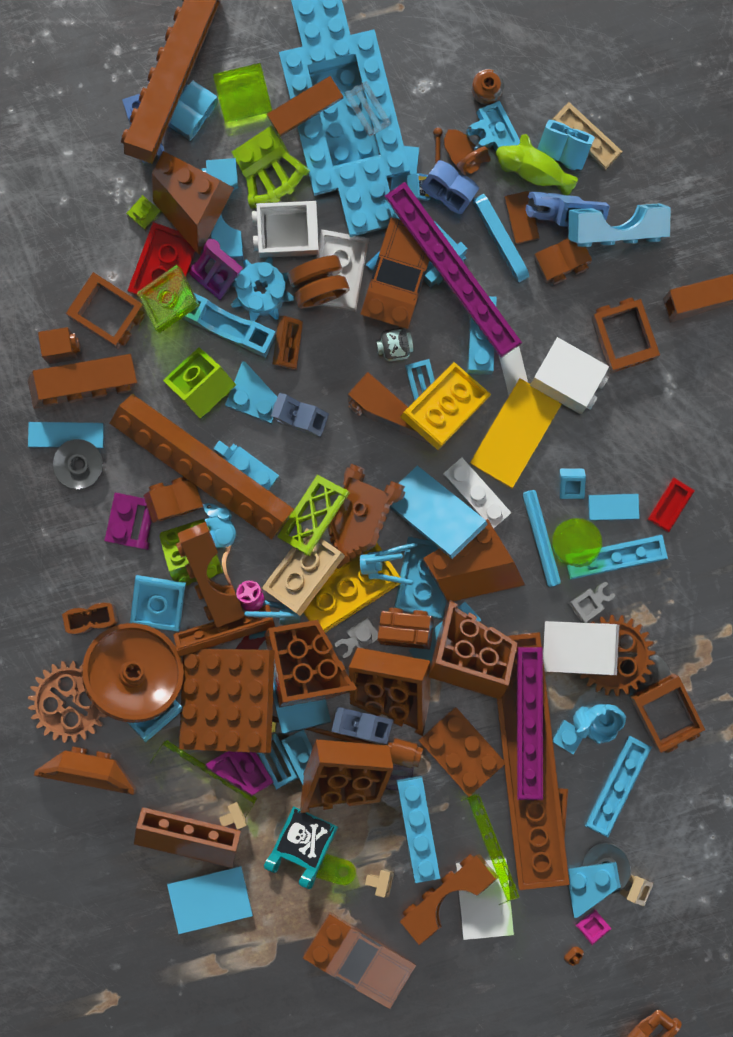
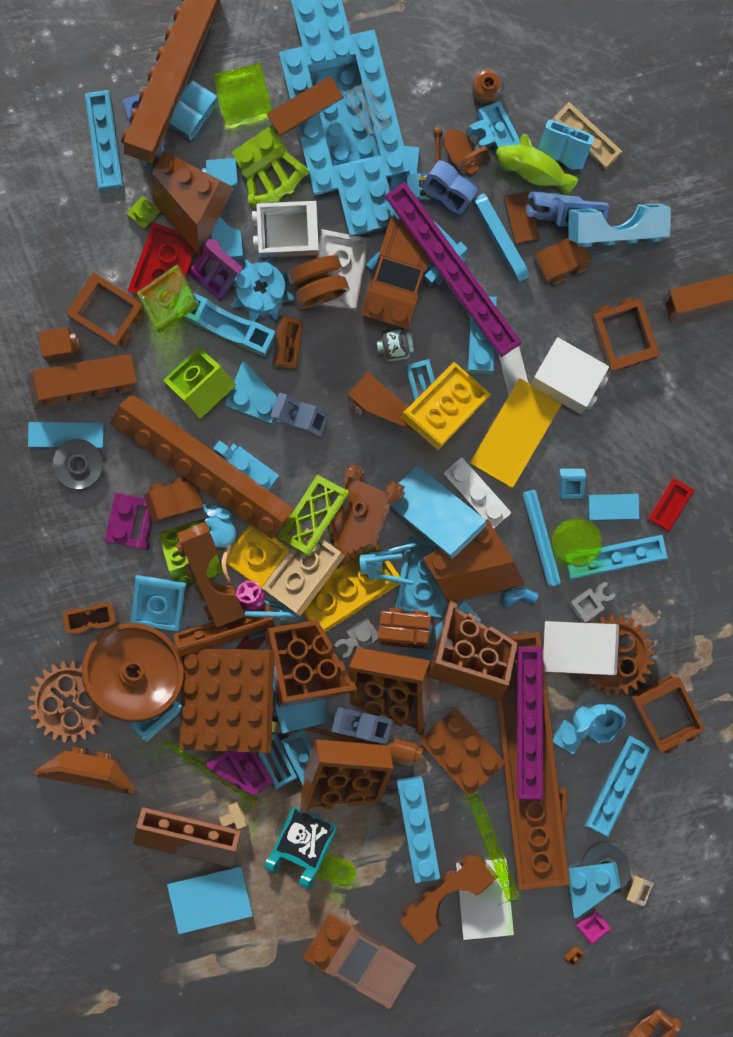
tan tile [365,870,395,898] -> none
none -> medium azure tile [85,90,123,191]
none -> yellow tile [221,524,291,590]
none -> dark azure arm [501,586,539,608]

